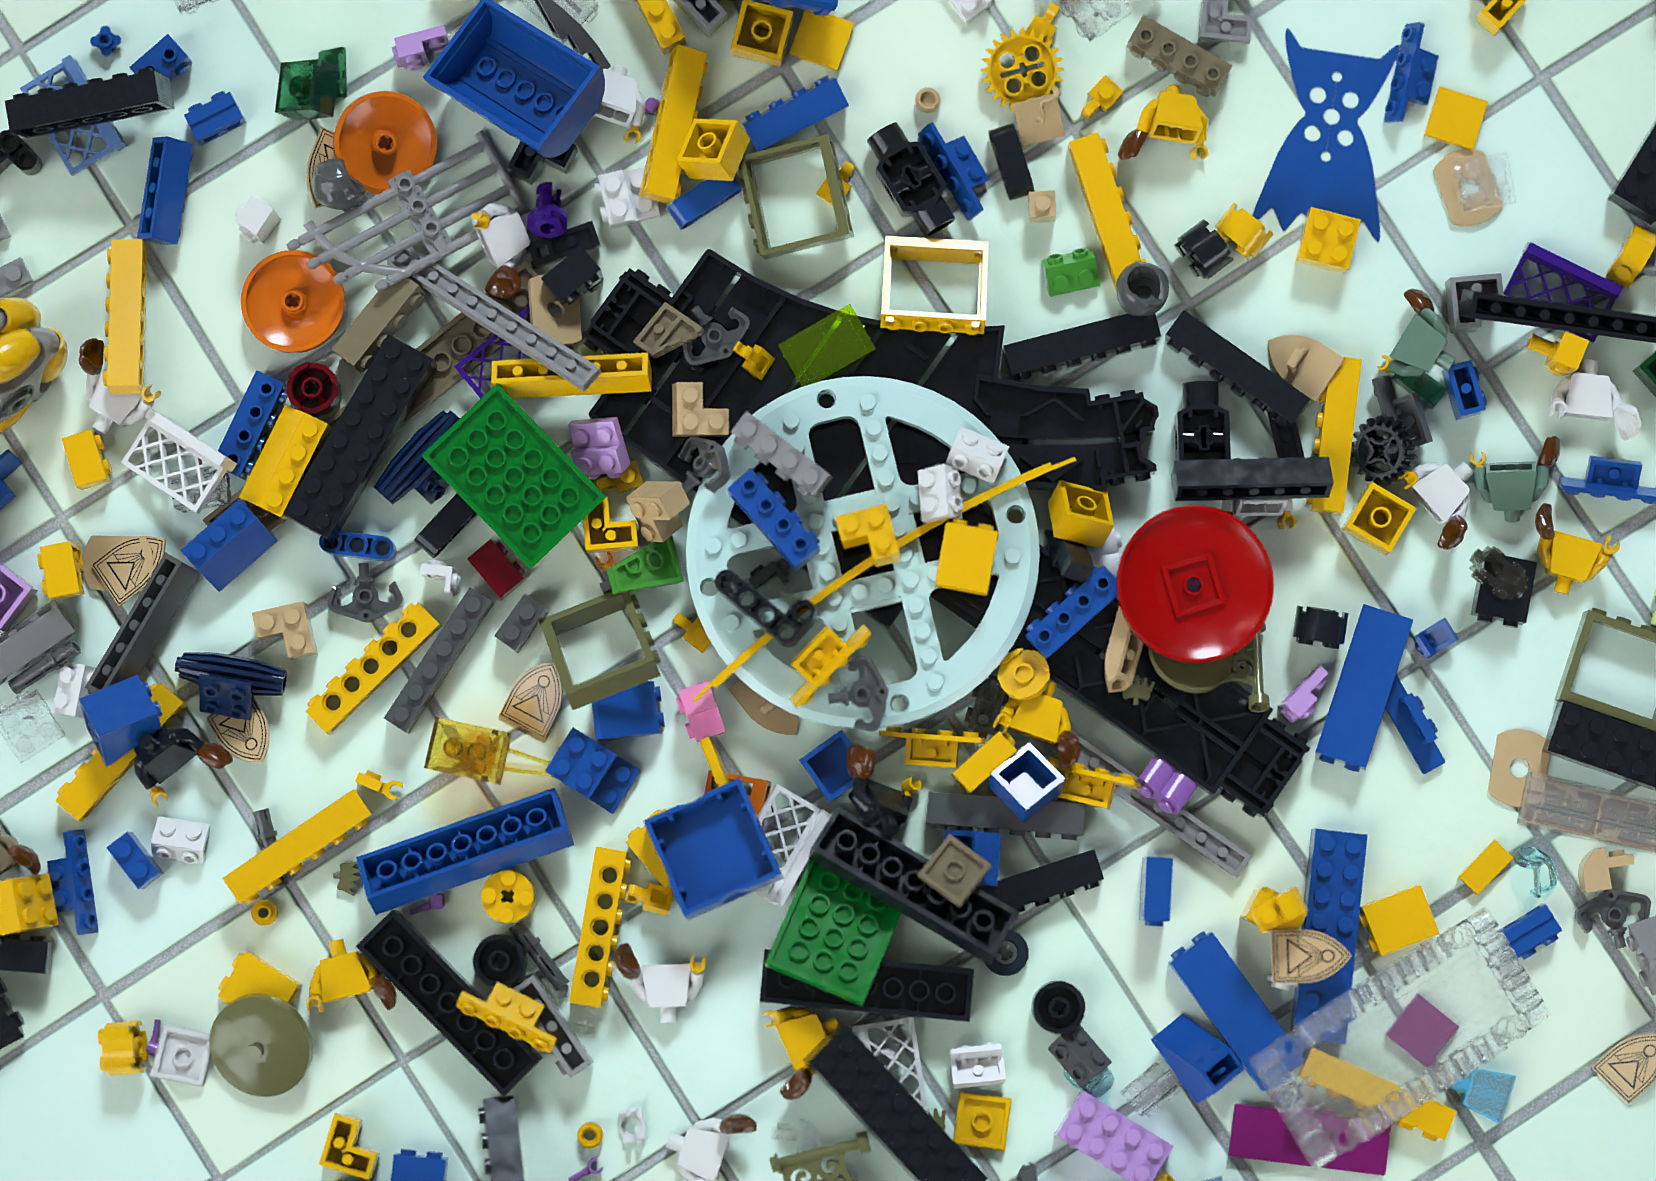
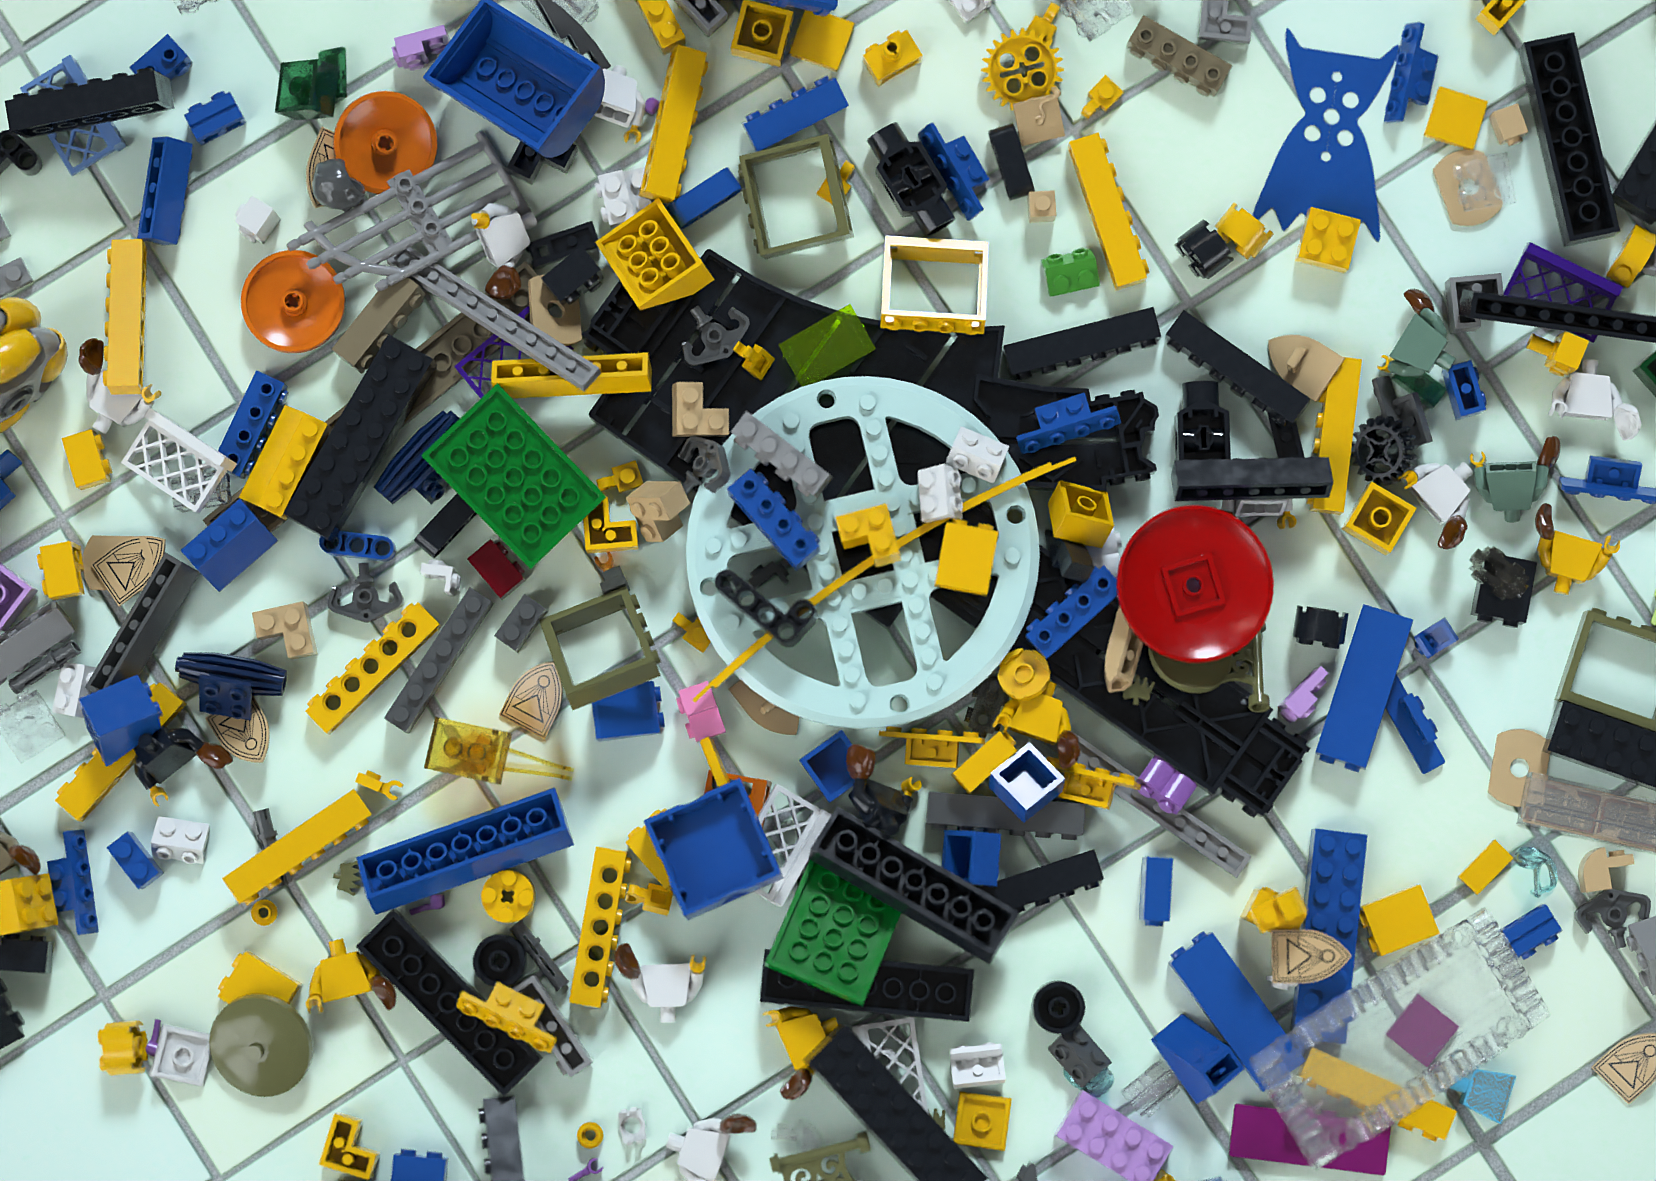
blue plate [90,26,121,56] -> none
dark red brick [286,362,342,417] -> none
dark purple piece [527,182,568,238] -> none
blue bracket [545,727,641,814] -> none
lavender plate [568,417,631,480] -> none
bright green wing [607,535,684,594] -> none
dark tan wing [633,302,705,359] -> none
yellow brick [676,119,750,181] -> none
yellow bracket [790,624,871,708] -> none
dark grey piece [828,655,889,732] -> none
tan plate [915,88,941,114] -> none
dark tan plate [918,834,992,908] -> none
black bush [984,930,1029,976] -> none
dark grey piece [1116,261,1169,316] -> none
yellow torso [1118,85,1209,160] -> none
none -> yellow slope [595,198,715,310]
none -> yellow brick [862,29,923,86]
none -> blue bracket [1016,393,1121,454]
none -> tan brick [1489,103,1528,146]
none -> black brick [1518,32,1620,247]

